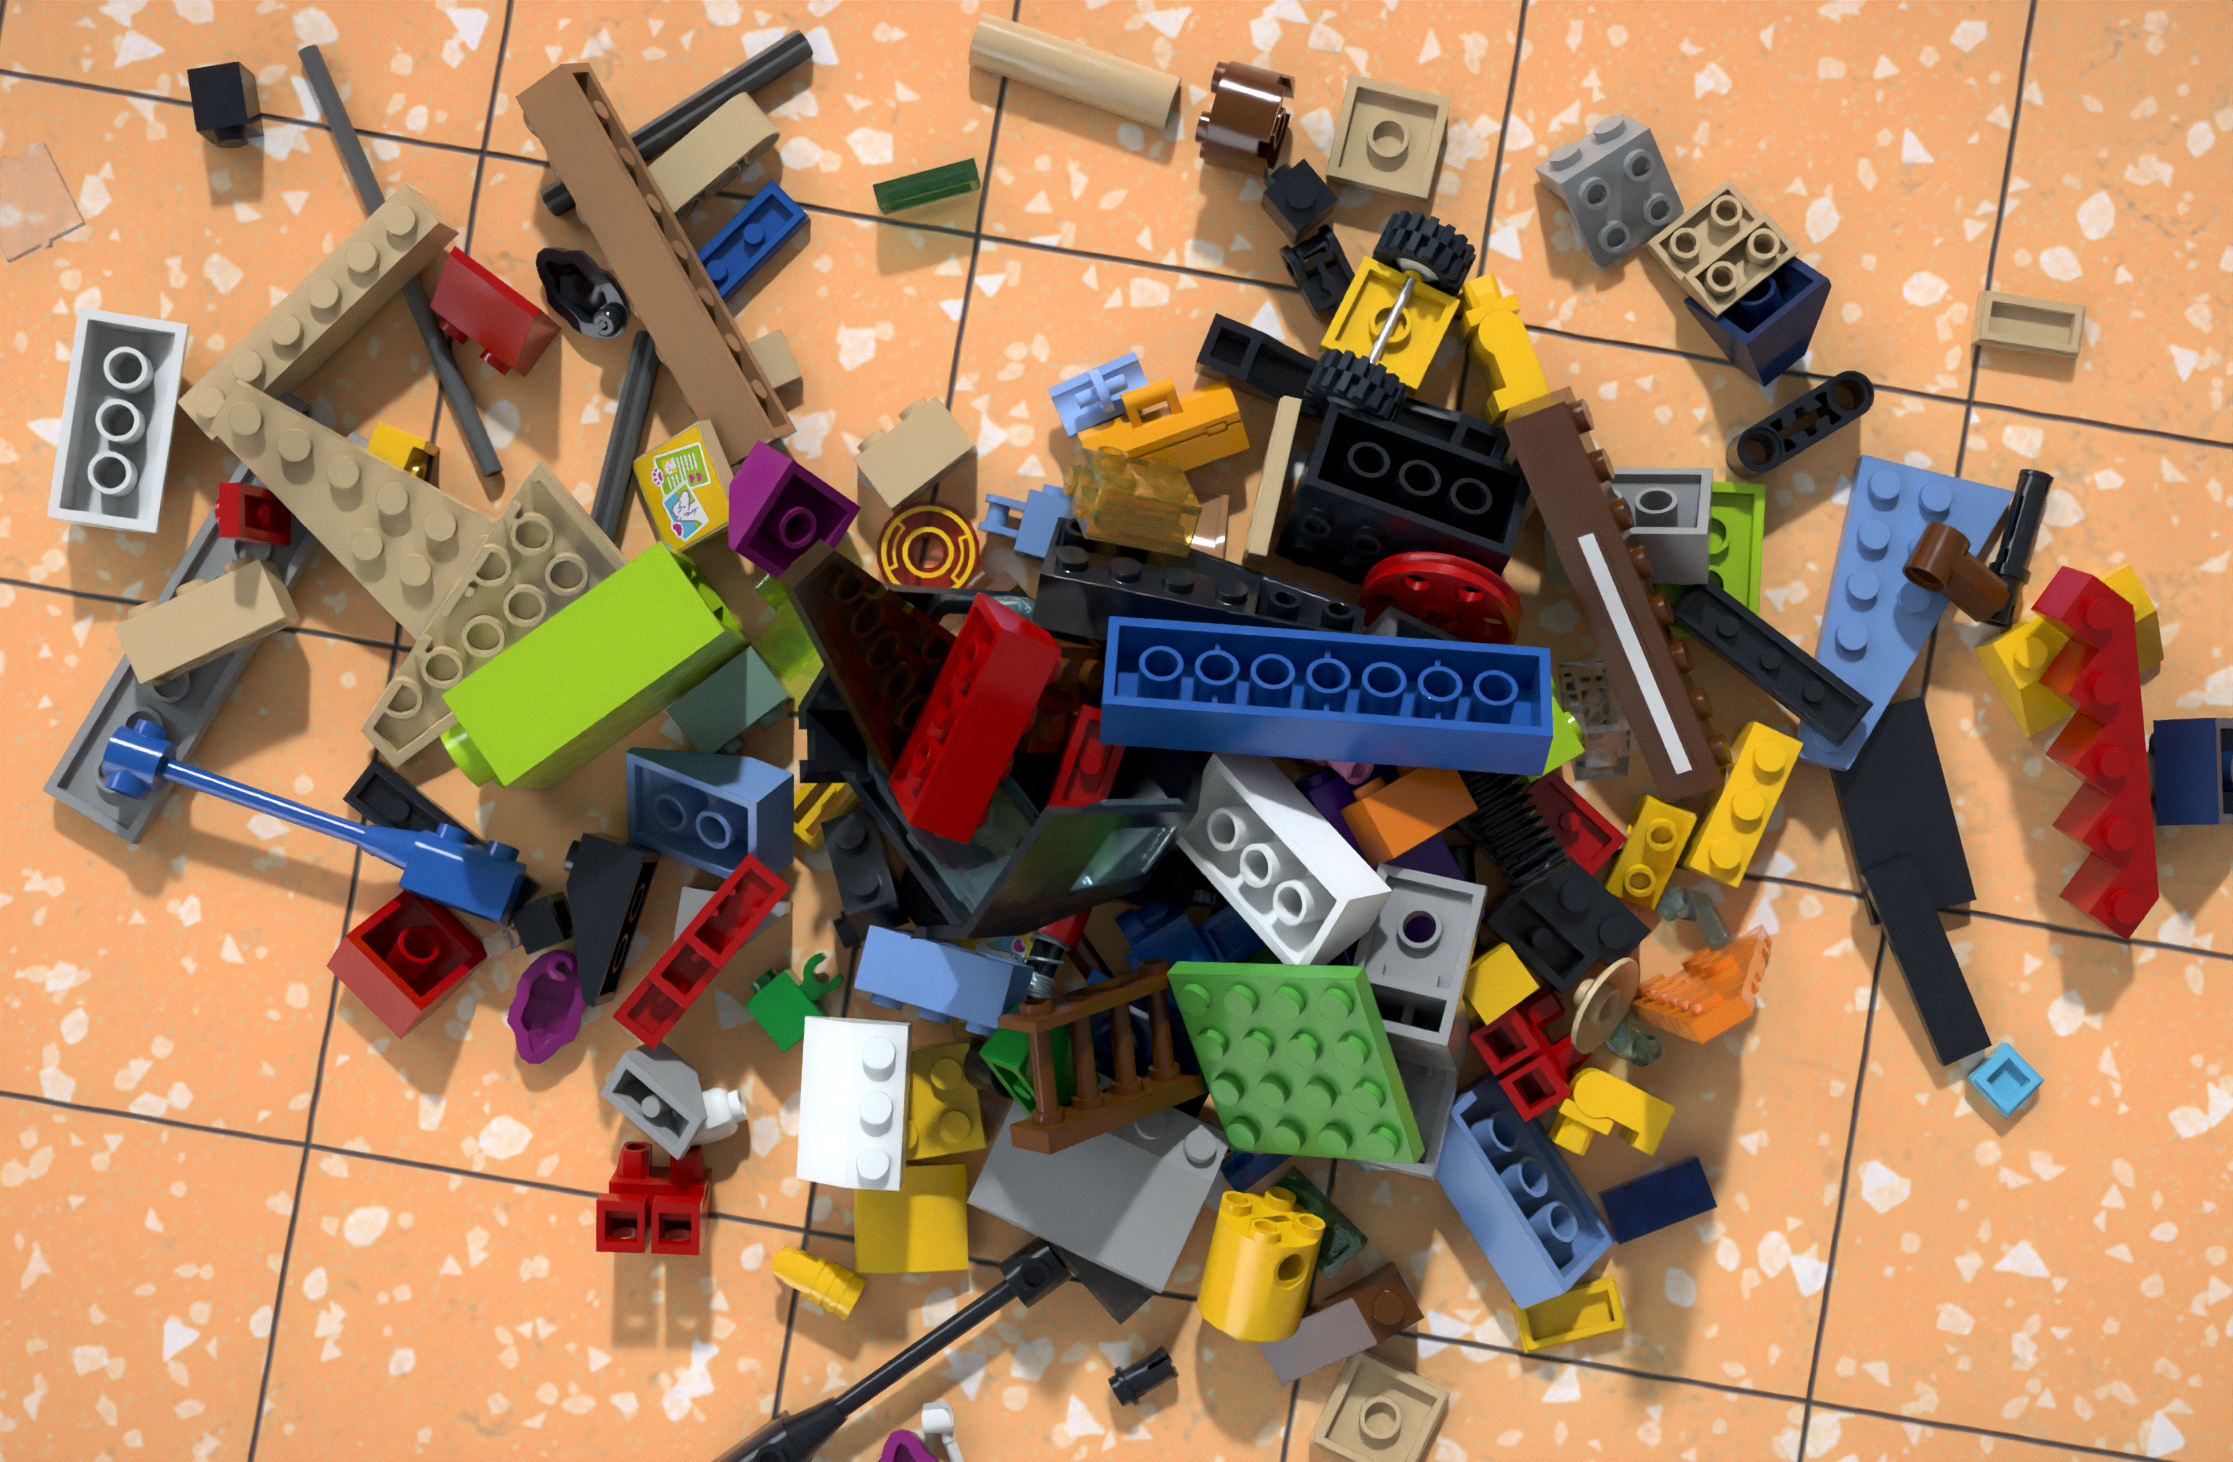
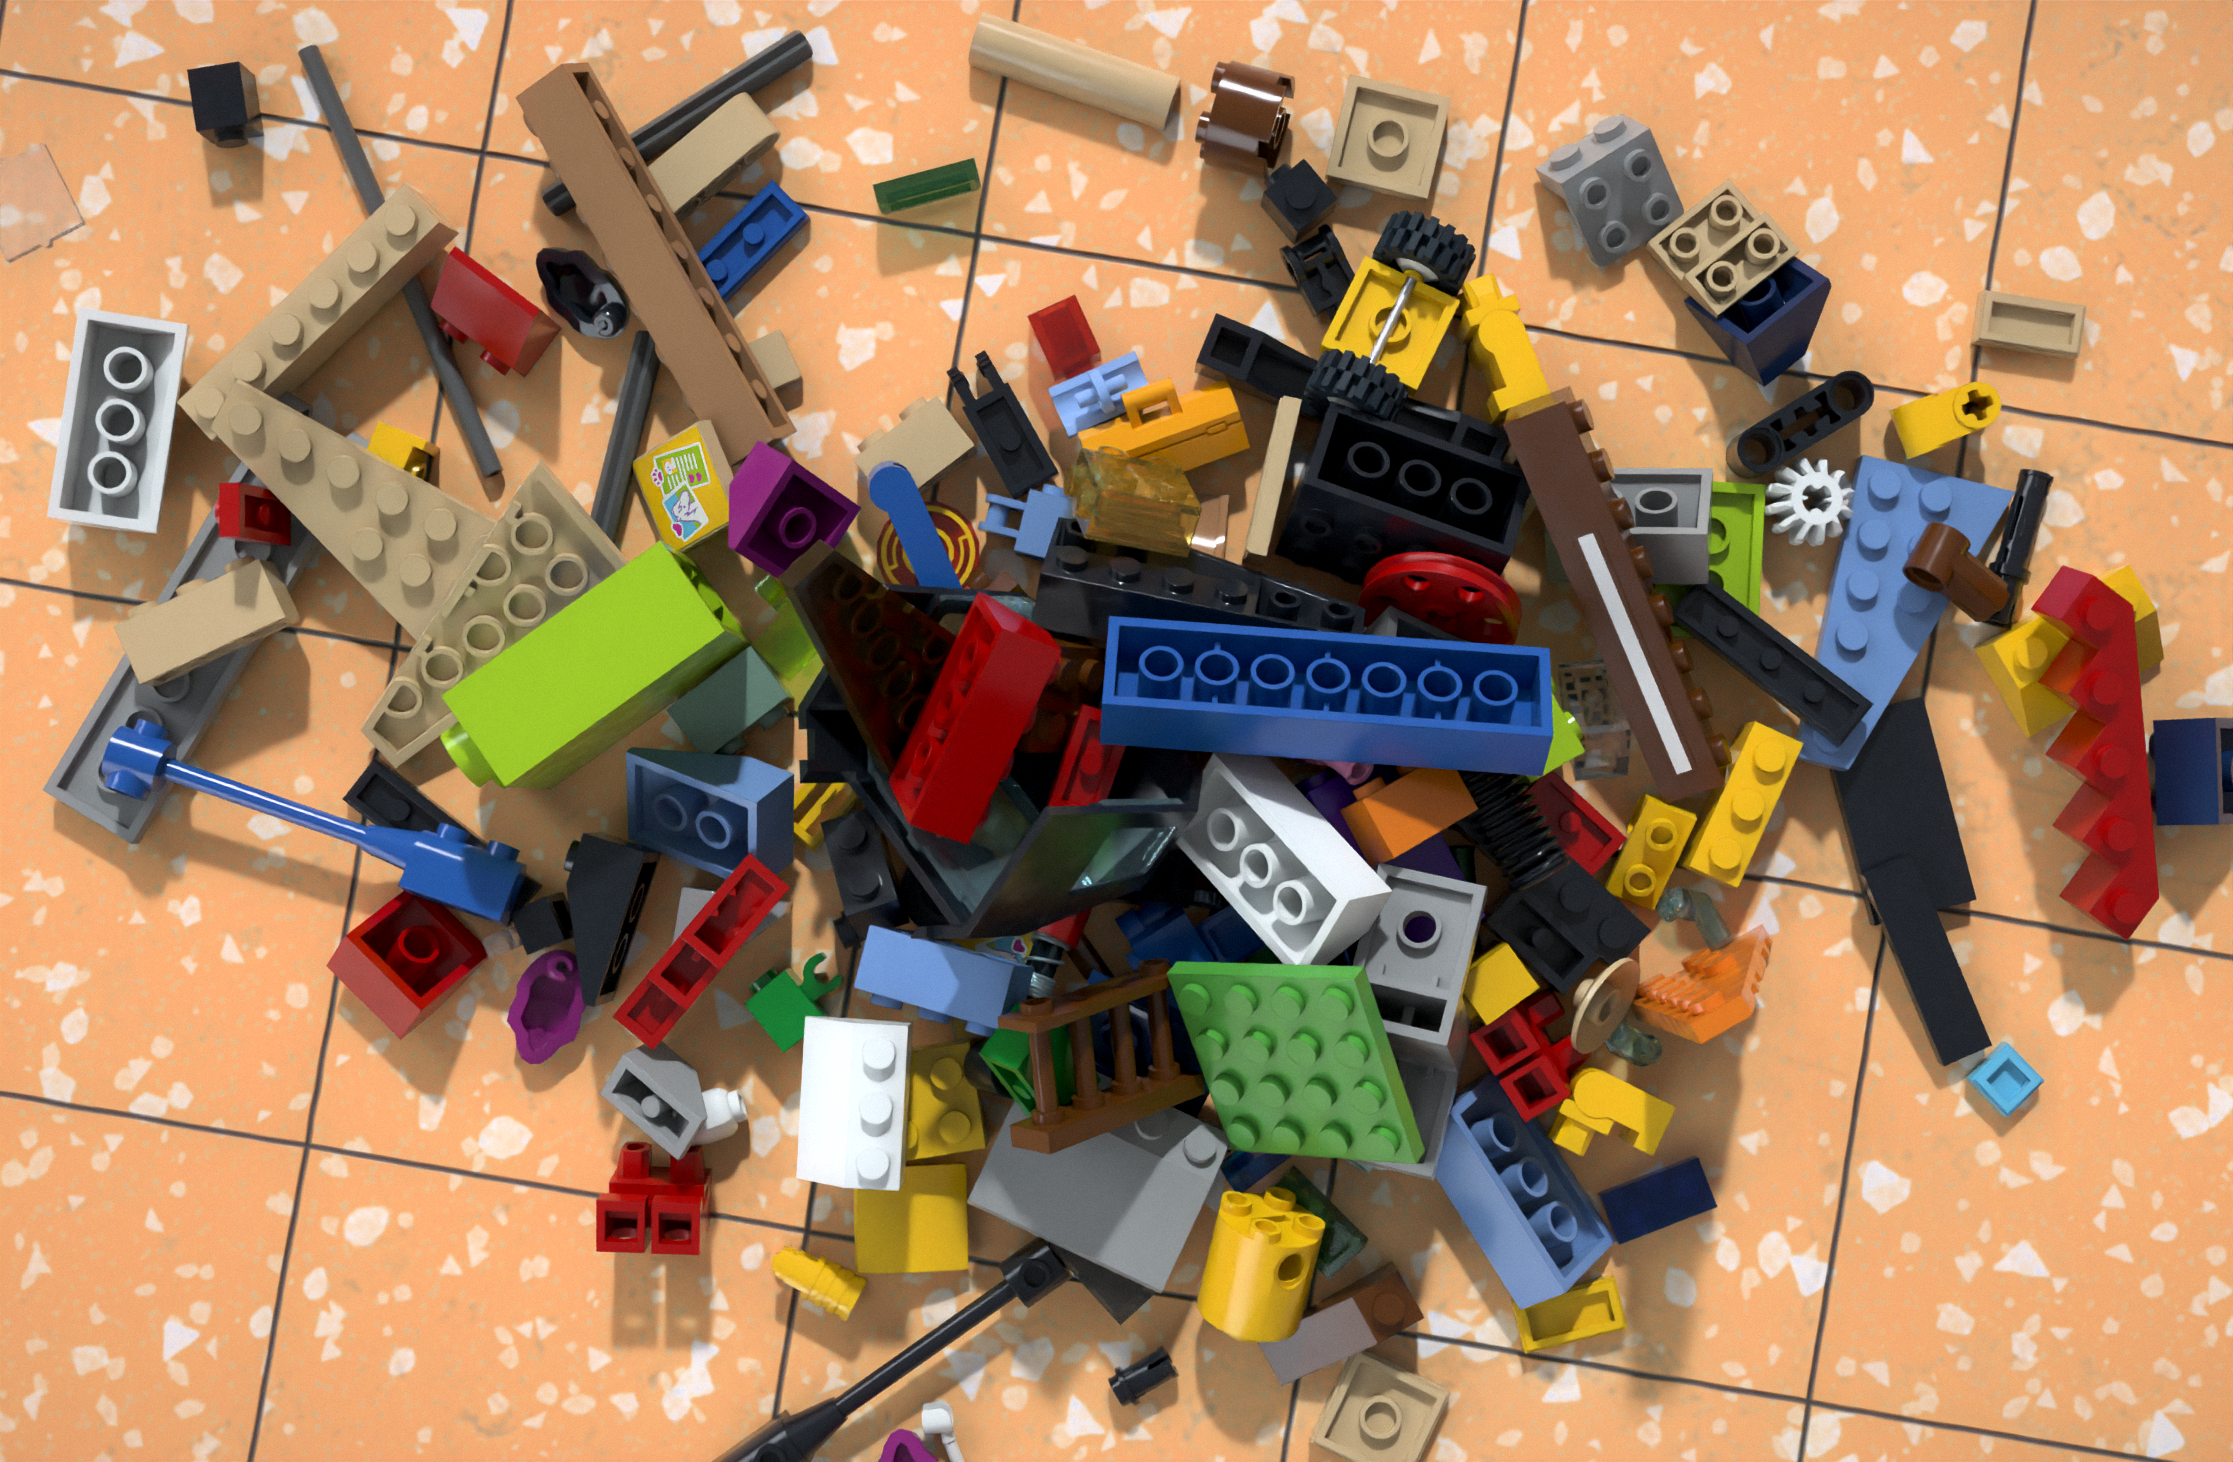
none -> blue leg [867,461,963,589]
none -> black hinge [946,350,1059,500]
none -> clear red brick [1027,295,1102,382]
none -> white gear [1764,457,1855,547]
none -> yellow piece [1889,381,2002,459]

